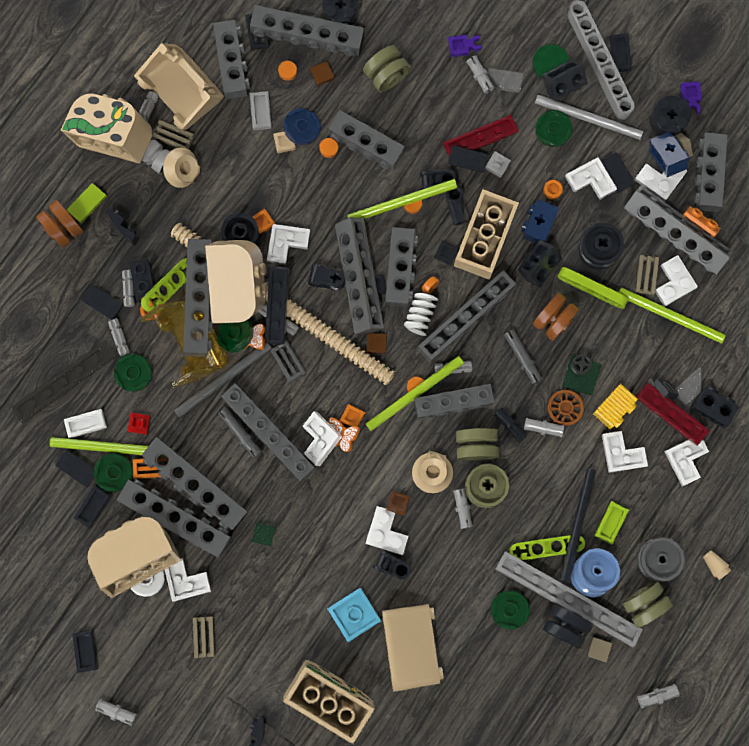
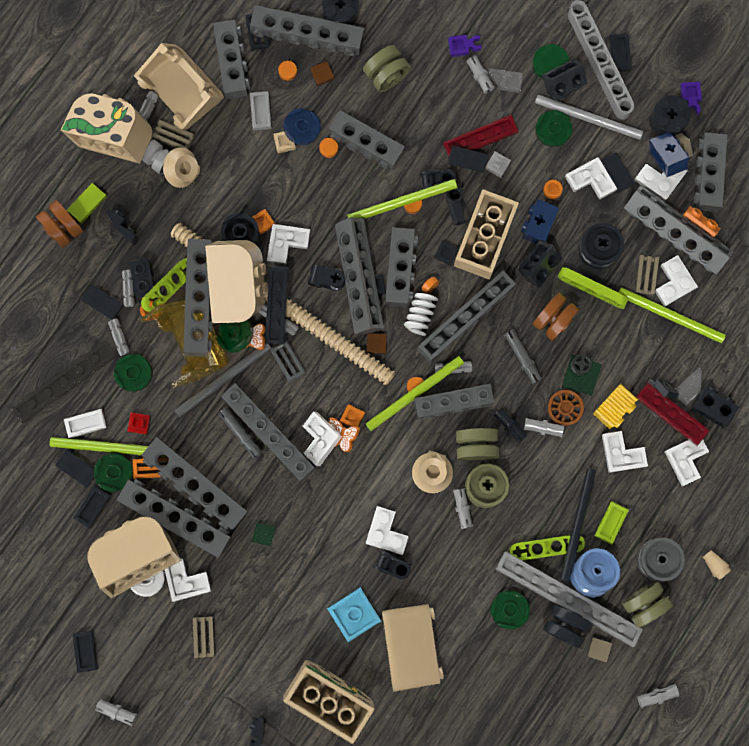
reddish brown tile [386,491,410,516] -> none

